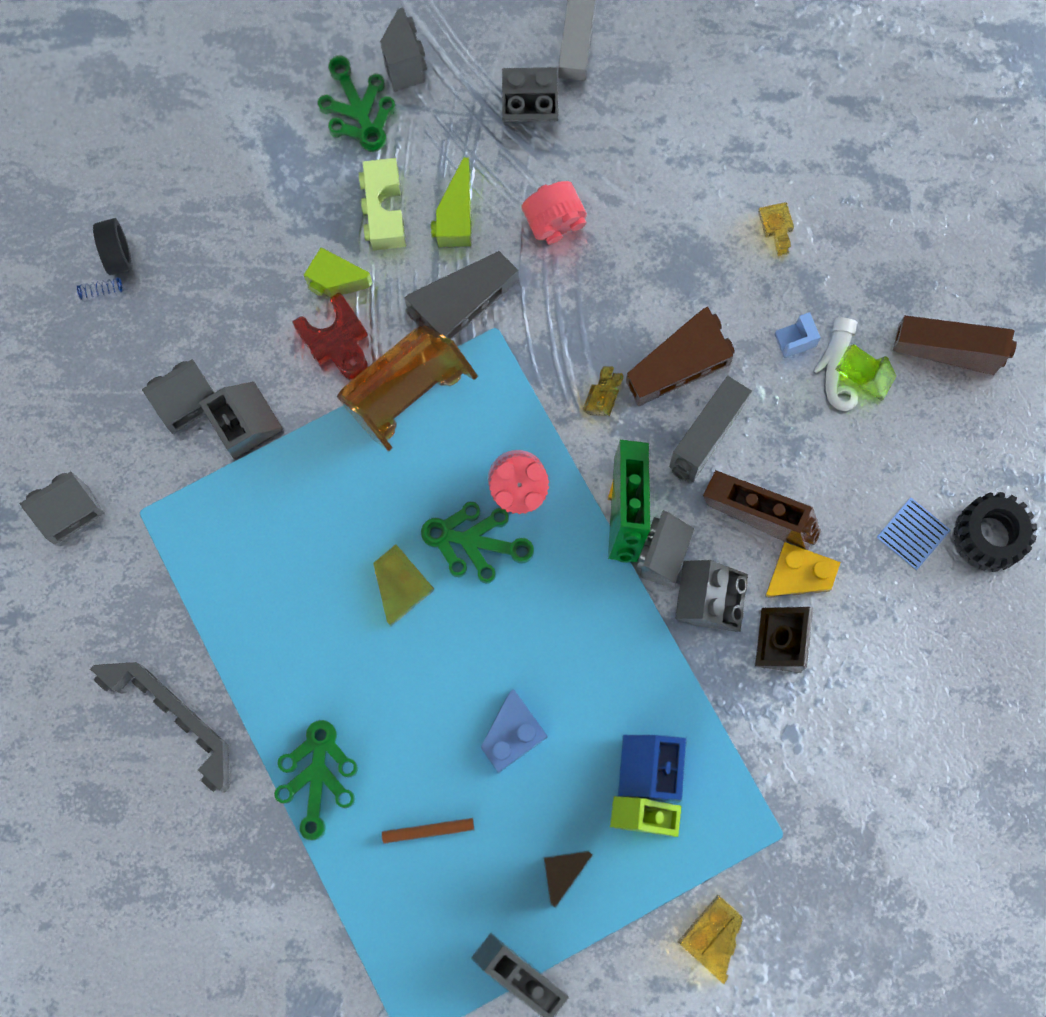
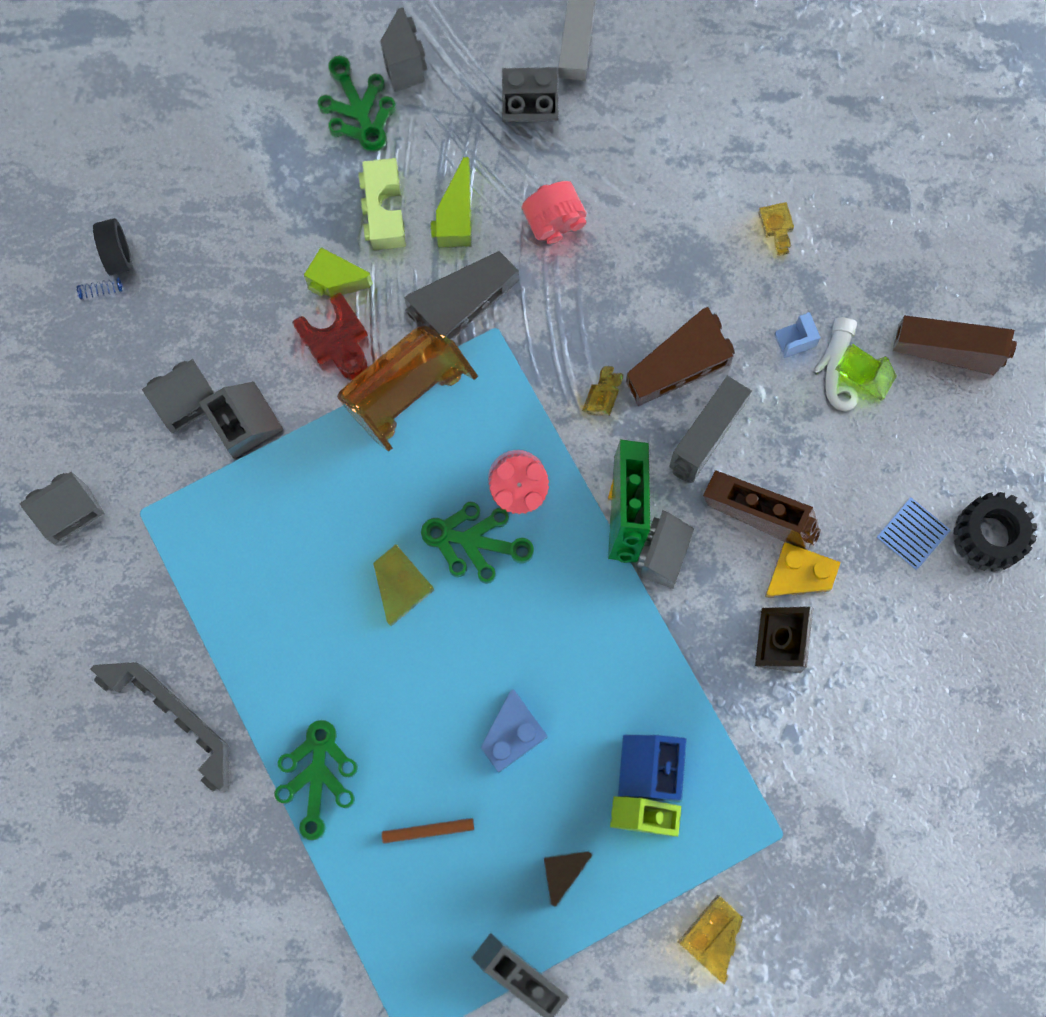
dark grey slope [675,560,748,632] -> none

